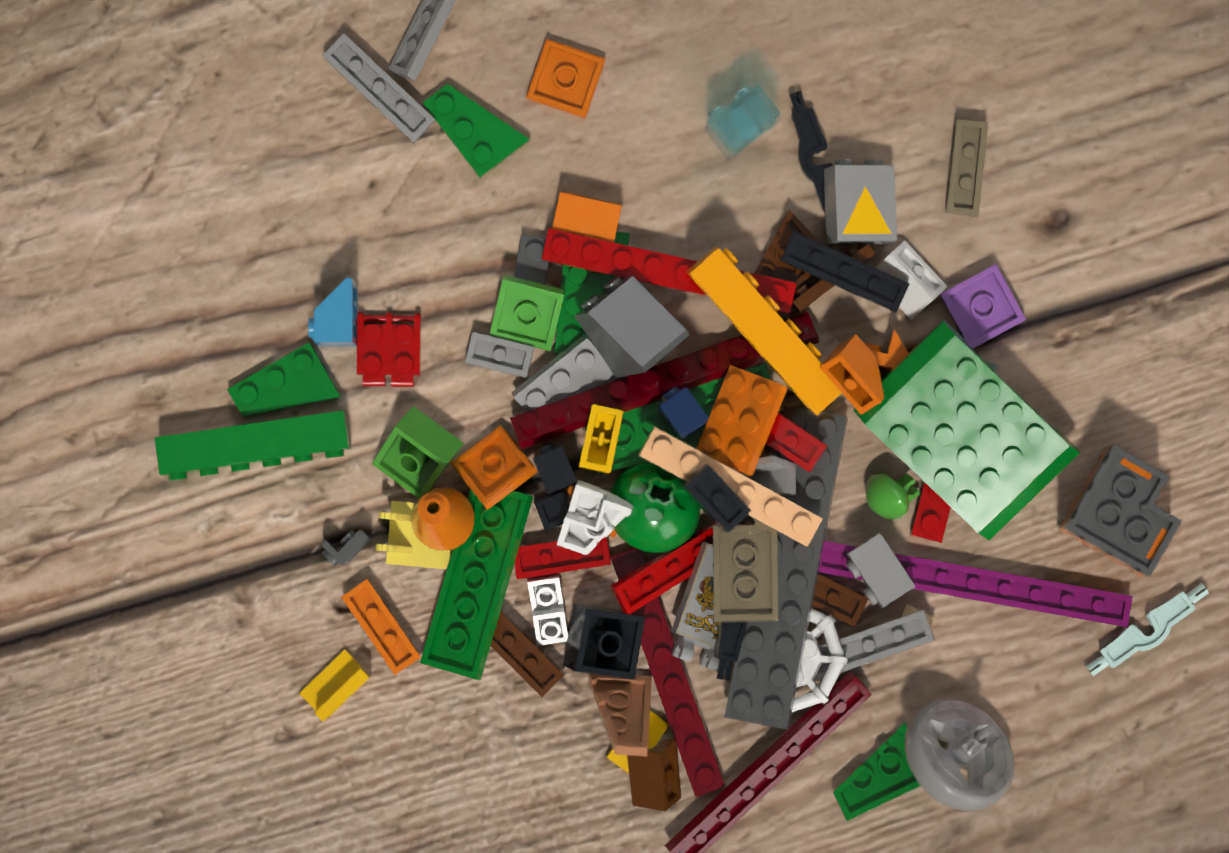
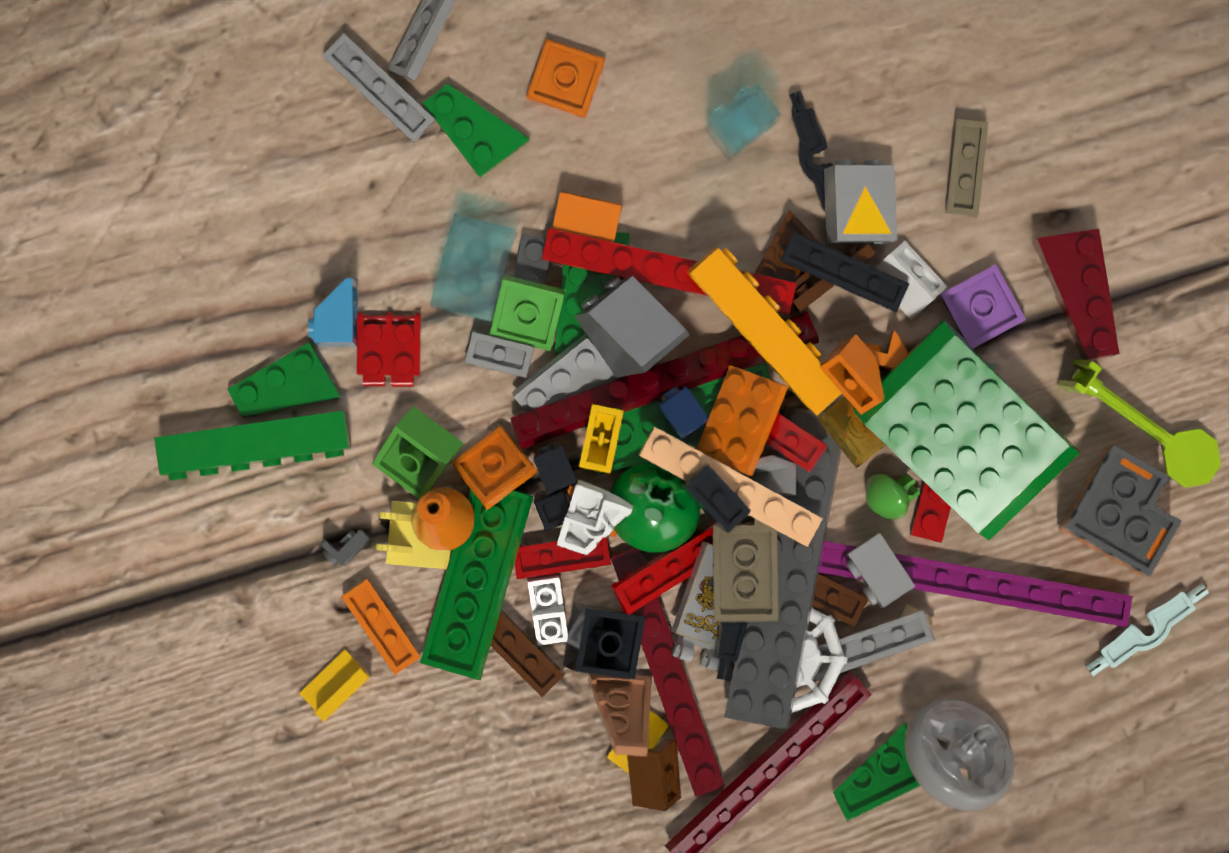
none -> clear light blue brick [430,213,517,324]
none -> clear yellow tile [817,397,885,469]
none -> dark red wedge [1032,229,1120,360]
none -> lime piece [1057,359,1221,488]

